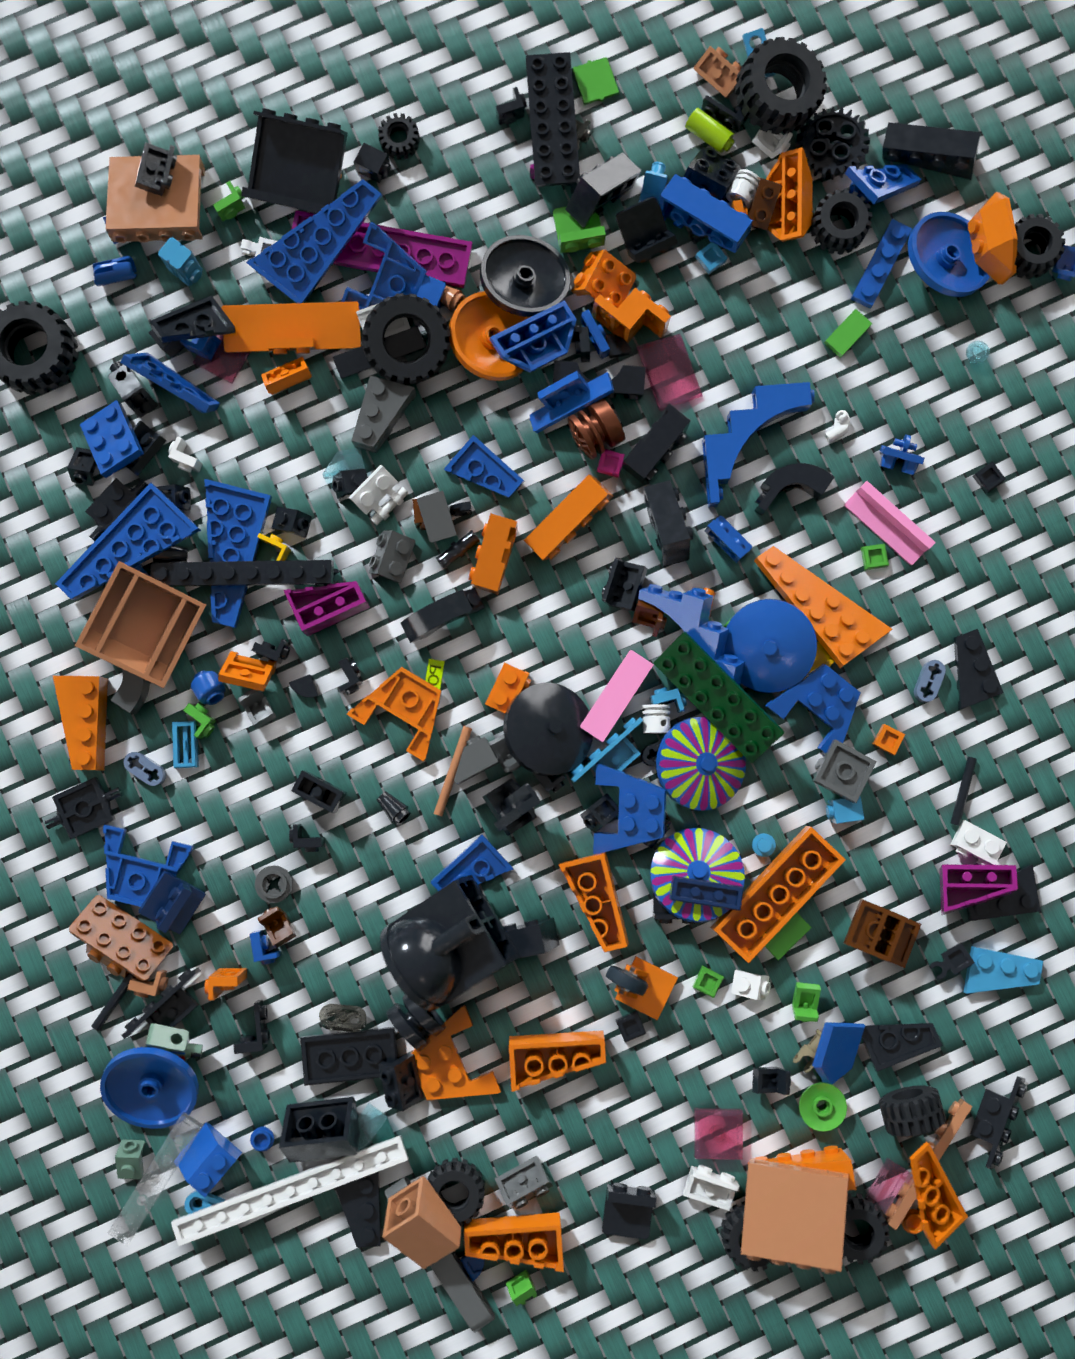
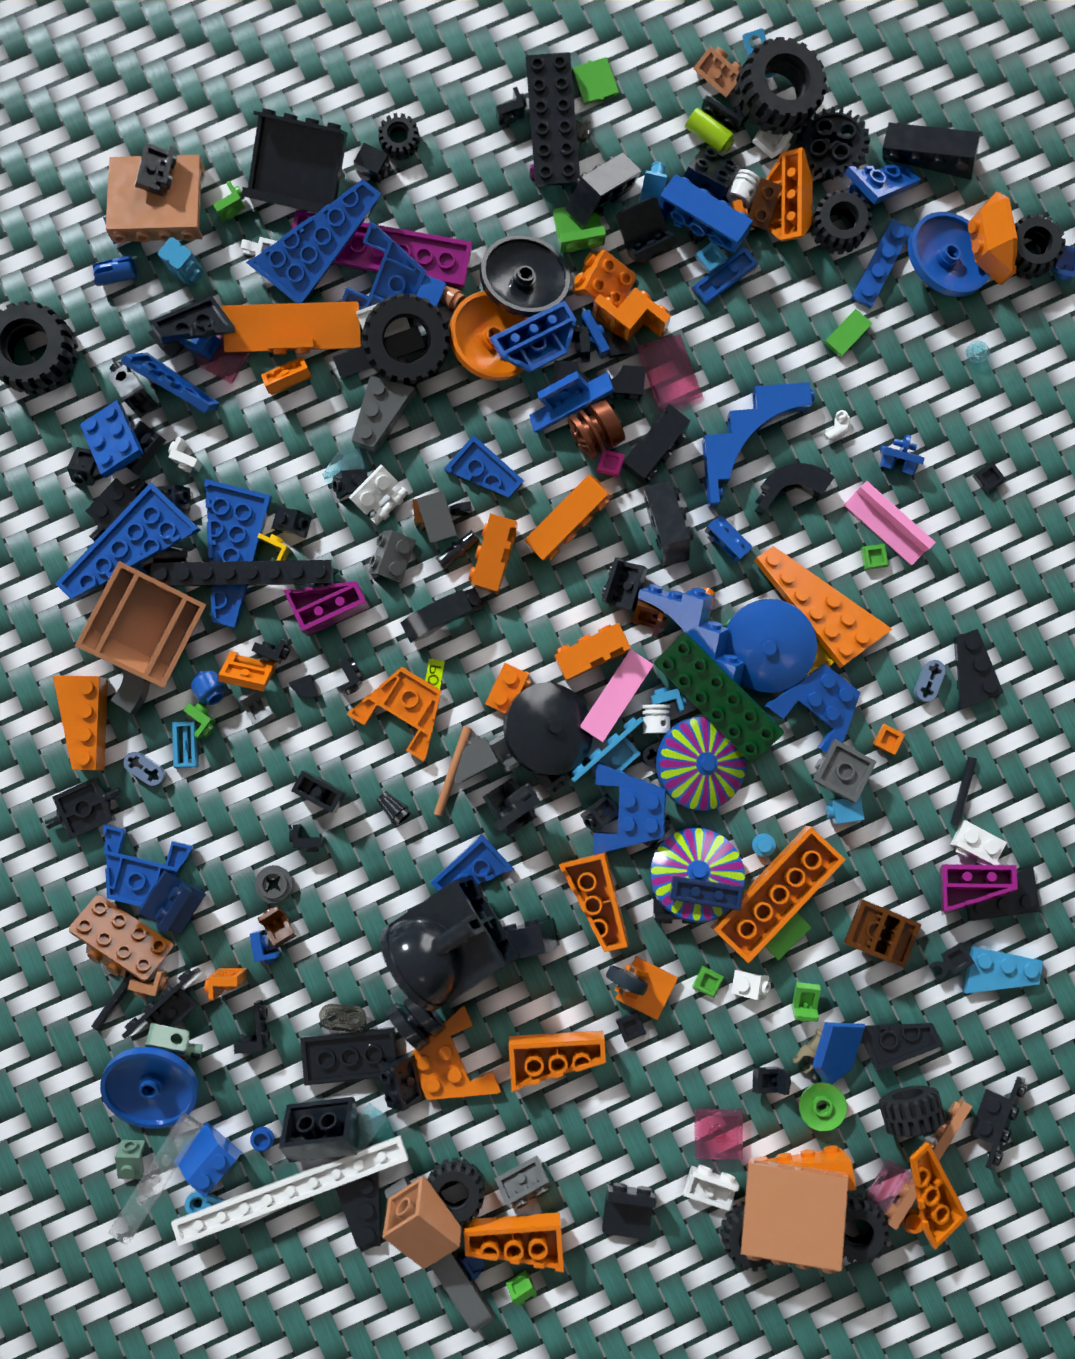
none -> orange wedge [554,623,631,682]
none -> blue tile [691,246,759,307]

